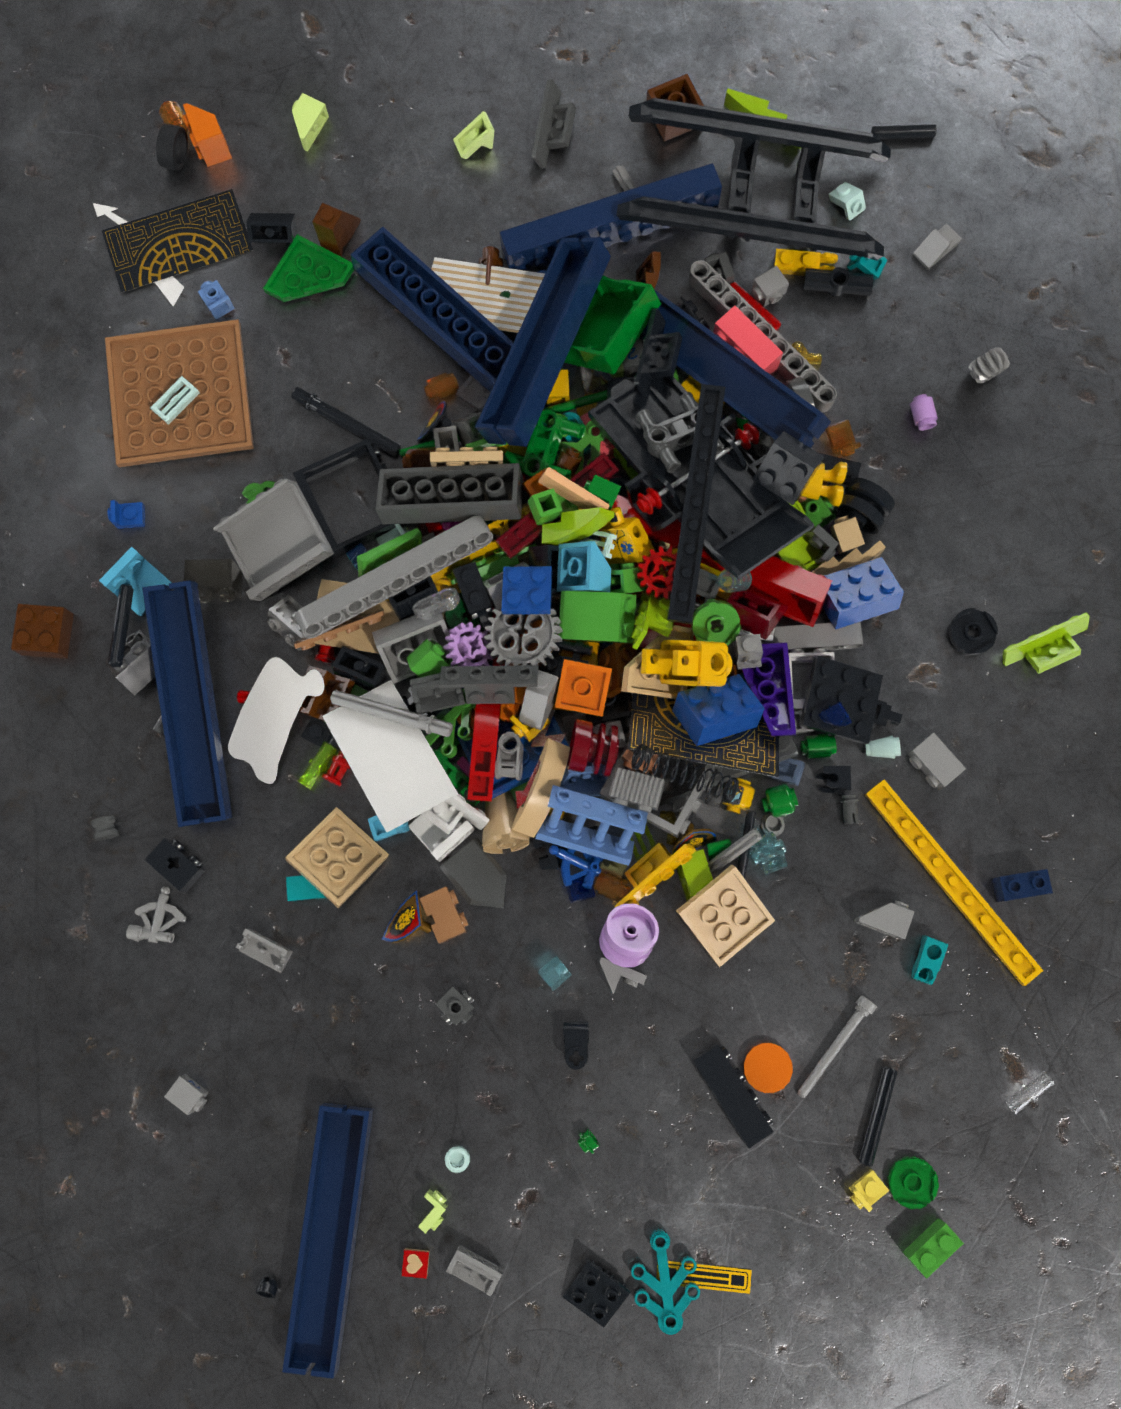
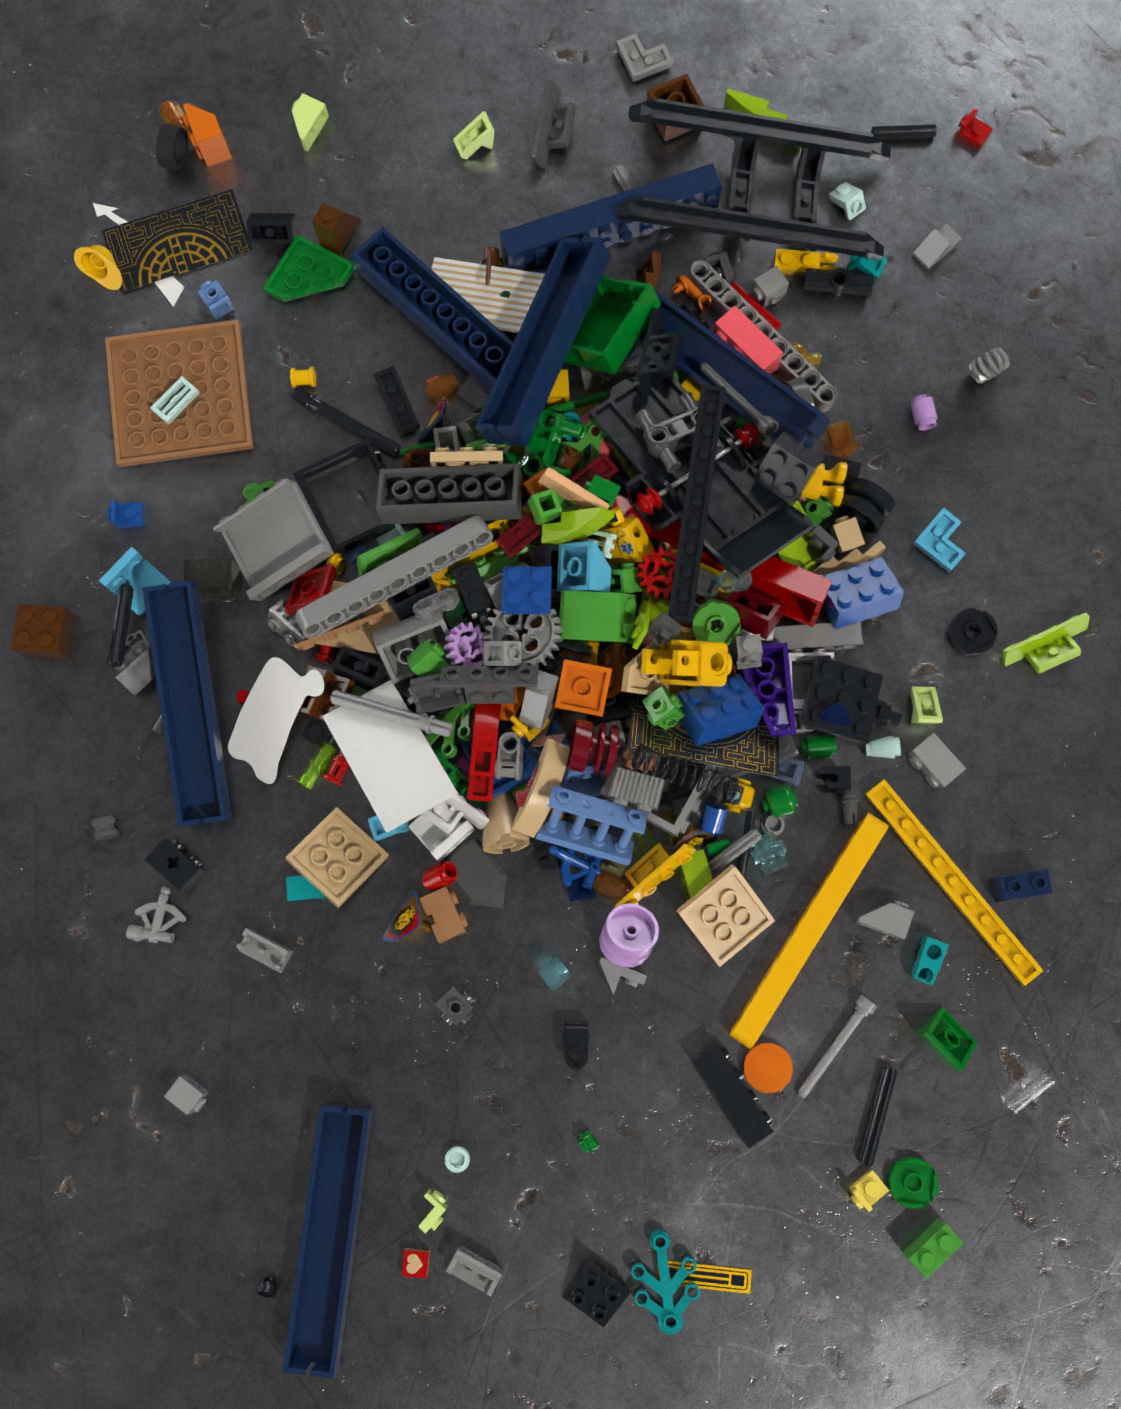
none -> yellow piece [74,245,122,290]
none -> red tile [285,564,336,616]
none -> yellow bush [290,367,316,388]
none -> yellow plate [326,553,346,575]
none -> black plate [373,366,420,436]
none -> red brick [422,862,458,892]
none -> light grey bracket [484,641,522,666]
none -> clear light blue piece [503,443,529,467]
none -> light grey plate [616,33,673,82]
none -> bright green brick [642,686,685,730]
none -> dark grey tile [648,612,682,646]
none -> orange piece [671,275,712,312]
none -> dark grey piece [700,363,779,438]
none -> blue piece [700,801,728,834]
none -> yellow beam [729,812,889,1049]
none -> yellowish green slope [910,686,943,724]
none -> medium azure plate [913,507,966,573]
none -> green slope [915,1007,978,1072]
none -> red bracket [957,108,993,150]

